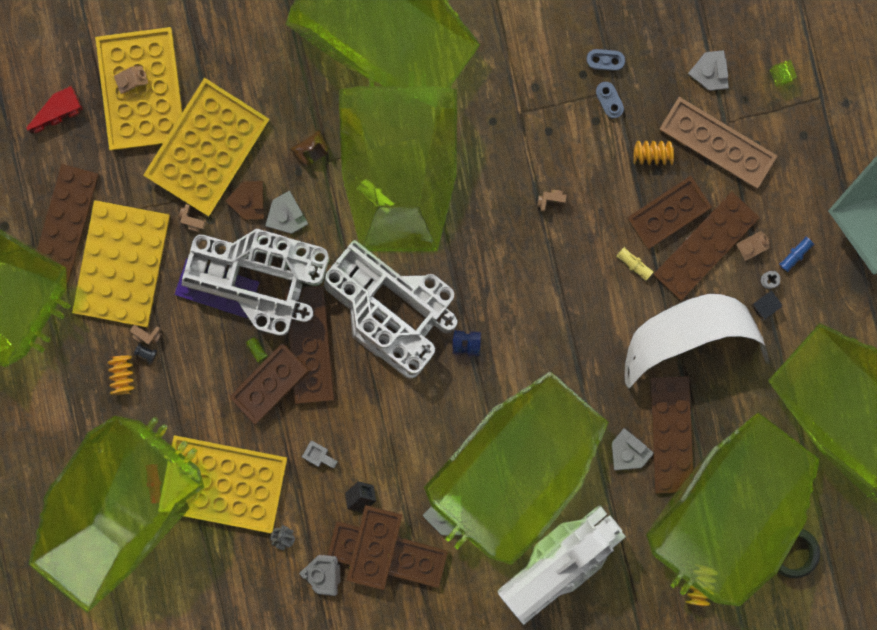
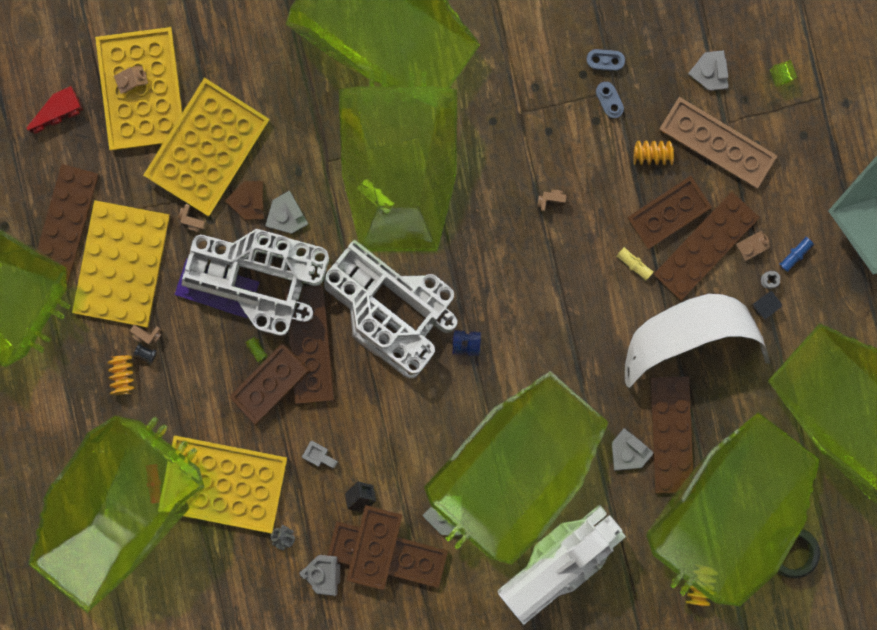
reddish brown hair [289,129,329,167] -> none

